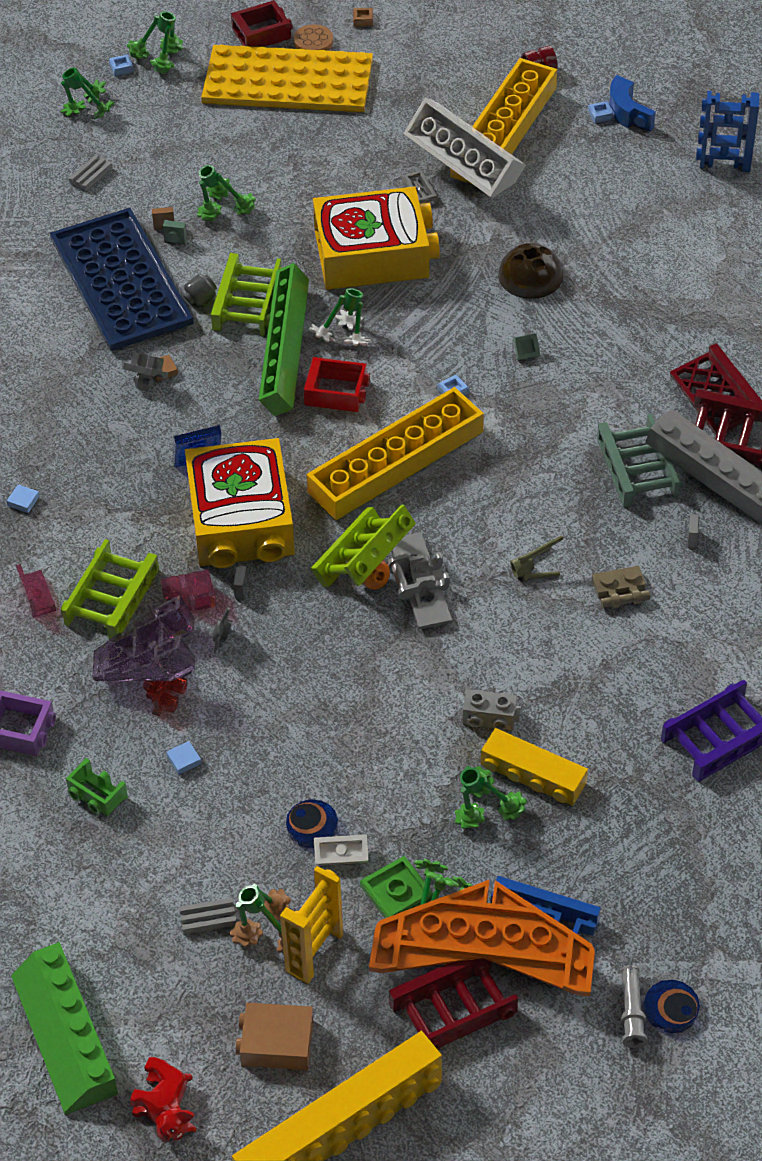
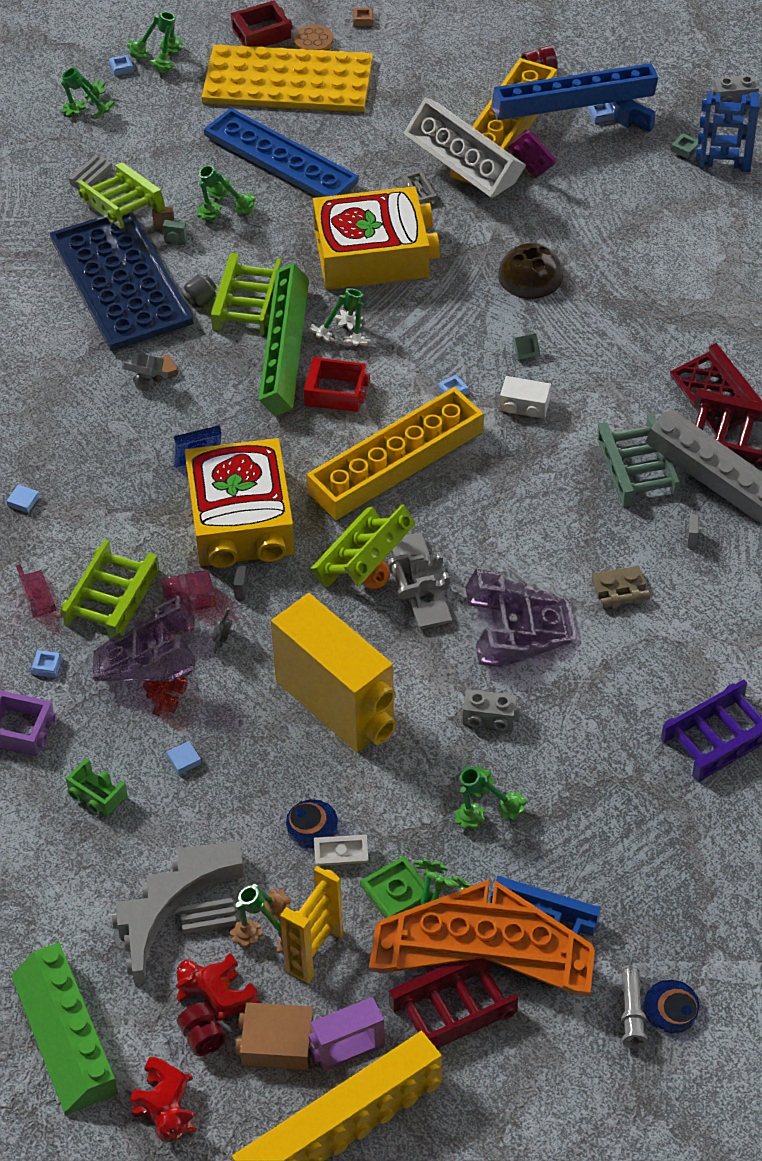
yellow brick [481,728,588,806] -> none
olive plant [510,536,564,581] -> none
none -> light blue tile [31,650,62,678]
none -> lime fence [78,162,166,229]
none -> light grey arch [112,841,244,985]
none -> red animal [176,953,258,1020]
none -> dark red wheel [176,1003,226,1057]
none -> blue plate [204,108,359,197]
none -> yellow brick [271,593,396,753]
none -> medium lavender window [308,997,385,1072]
none -> clear purple wedge [465,569,578,667]
none -> blue brick [491,63,658,120]
none -> white brick [499,376,551,419]
none -> magenta bracket [507,129,557,179]
none -> sand green plate [671,133,700,159]
none -> light grey brick [710,75,759,103]

